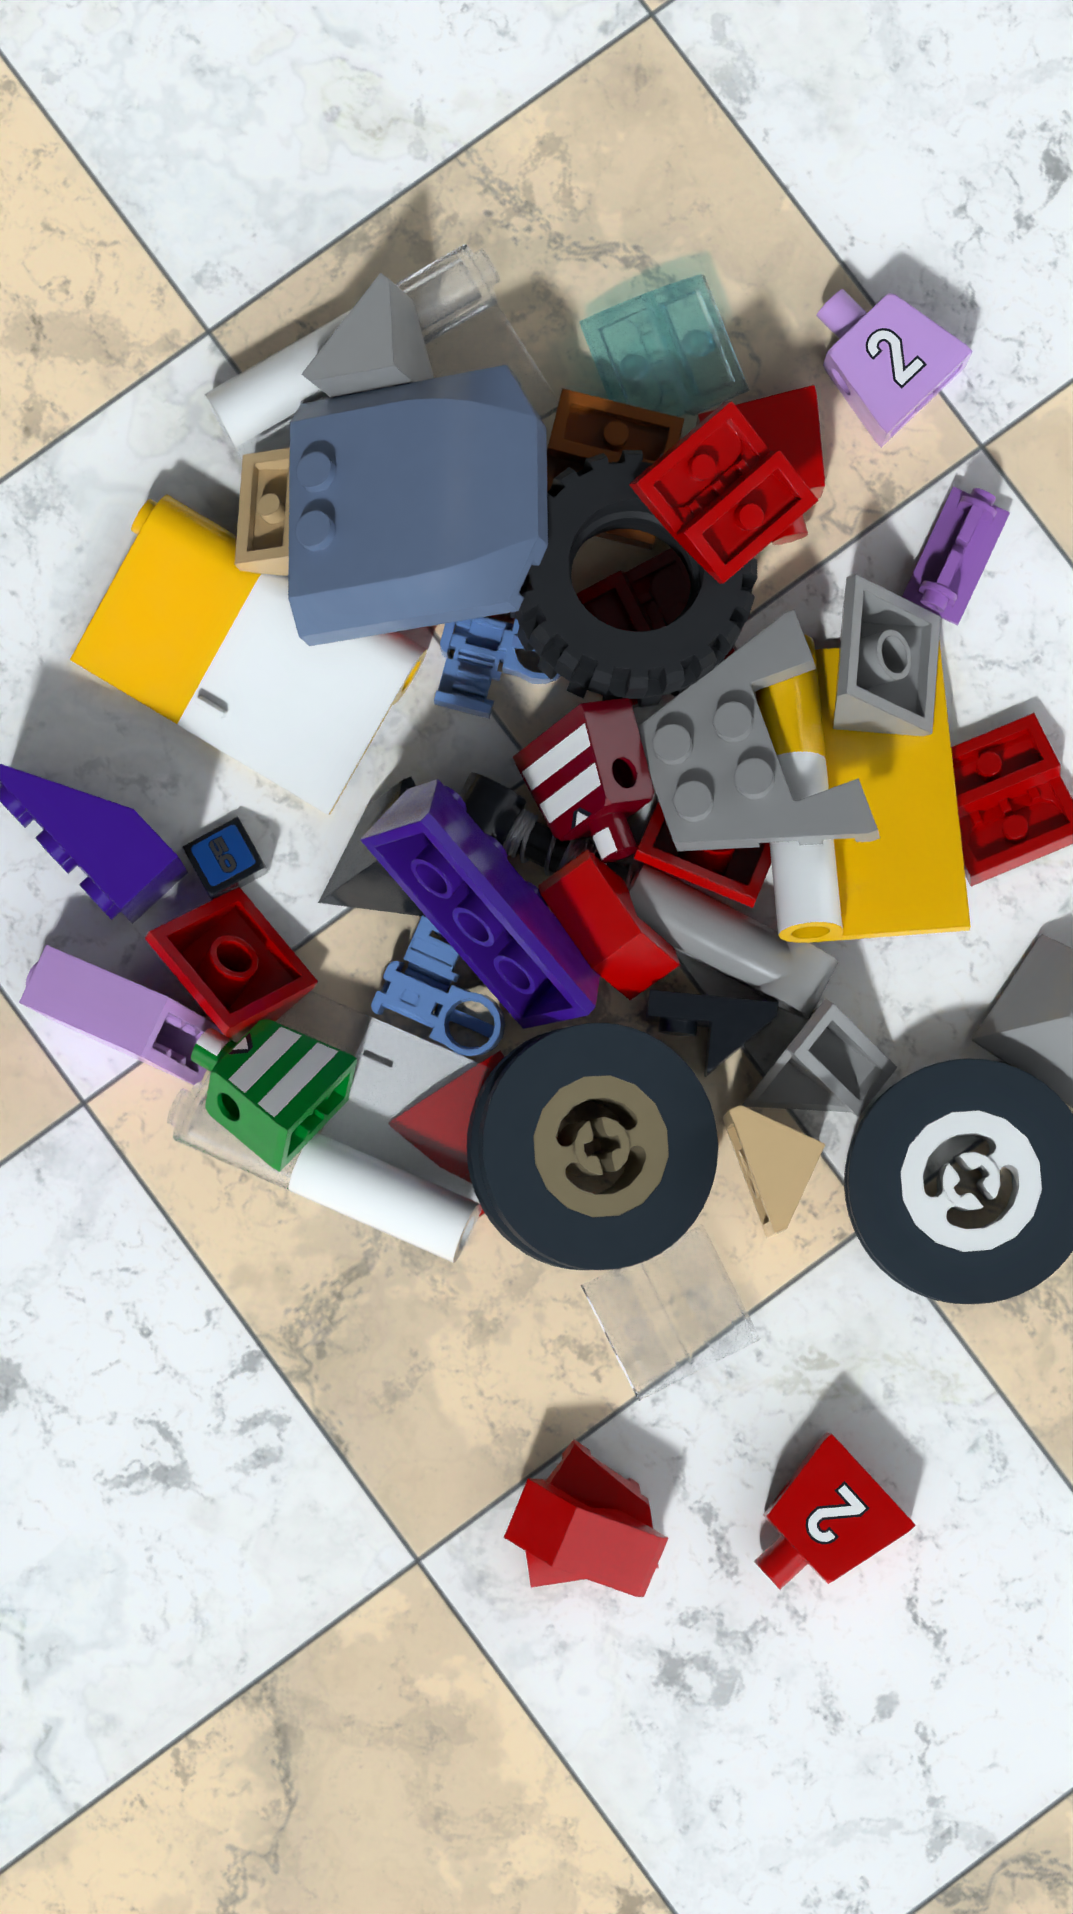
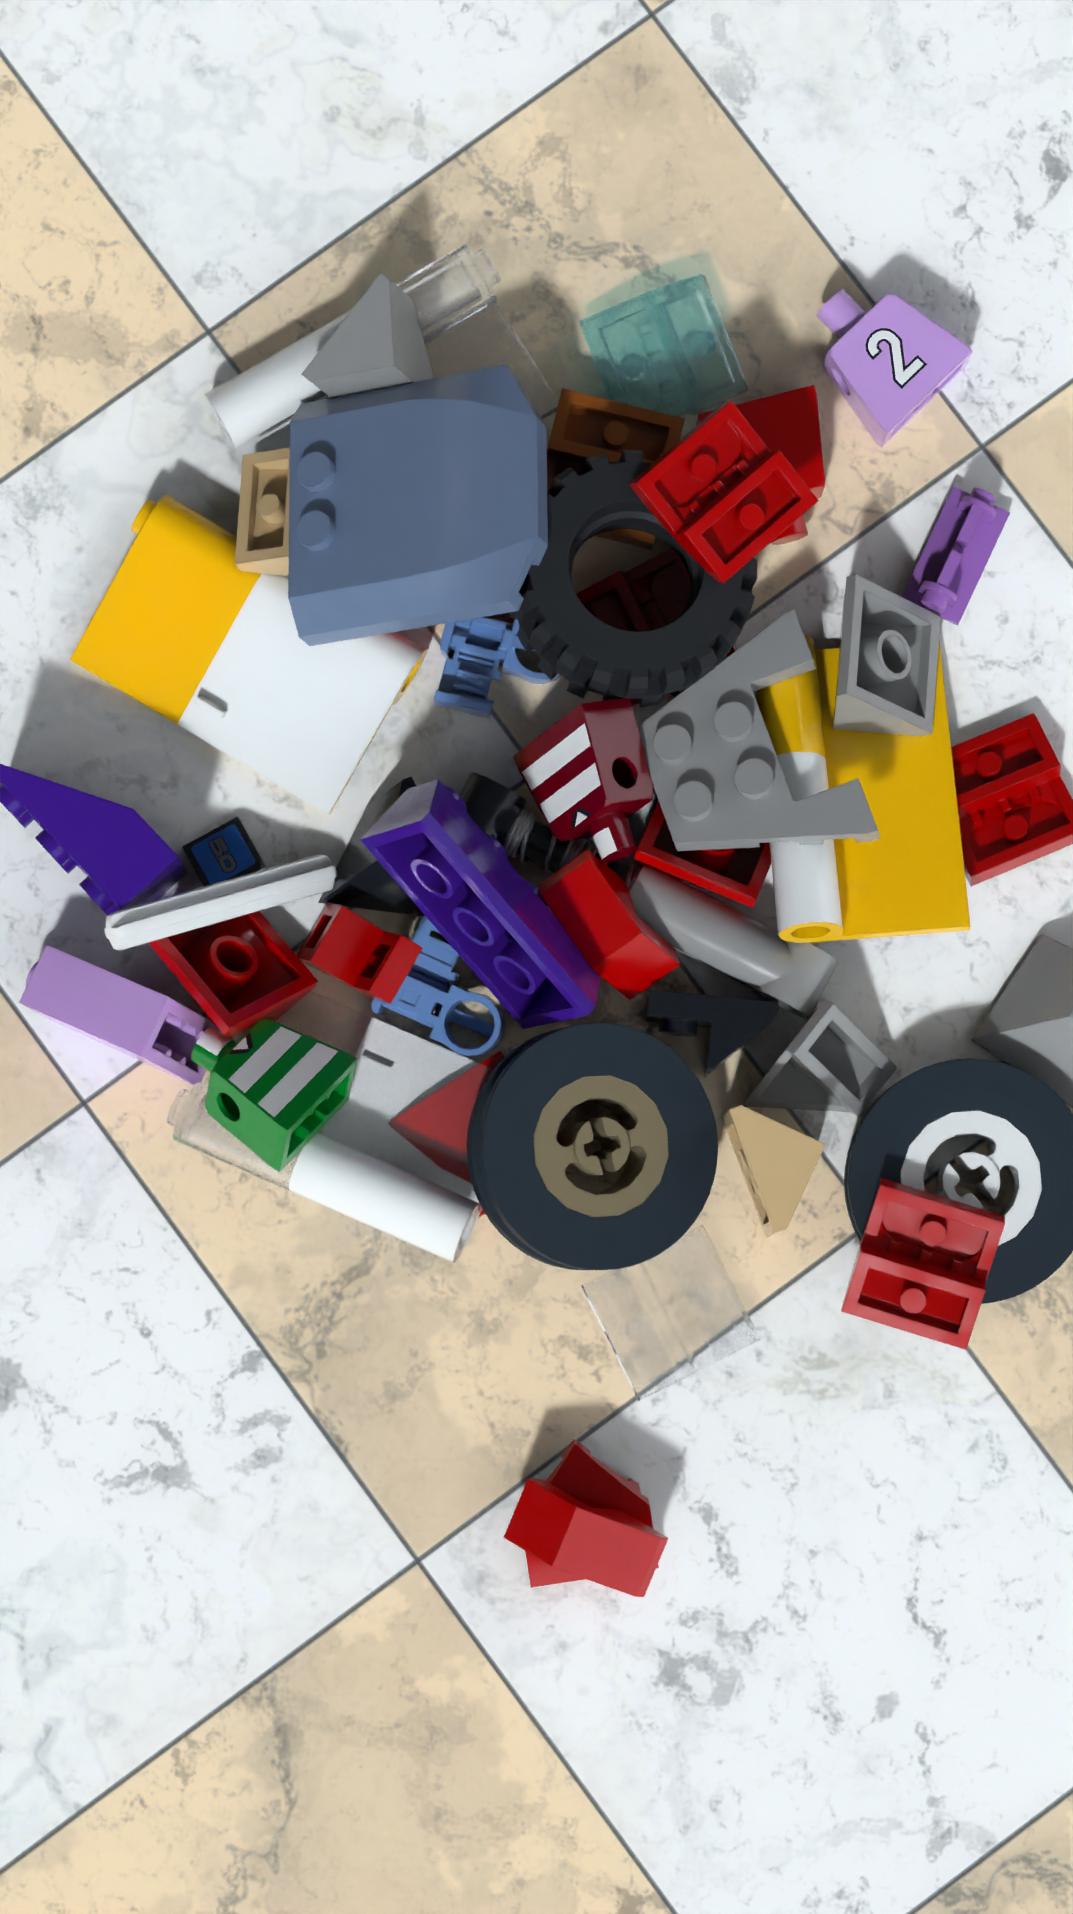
red torso [754,1433,916,1590] -> none
none -> white axle [104,854,337,951]
none -> red slope [297,902,423,1004]
none -> red slope [841,1178,1005,1350]

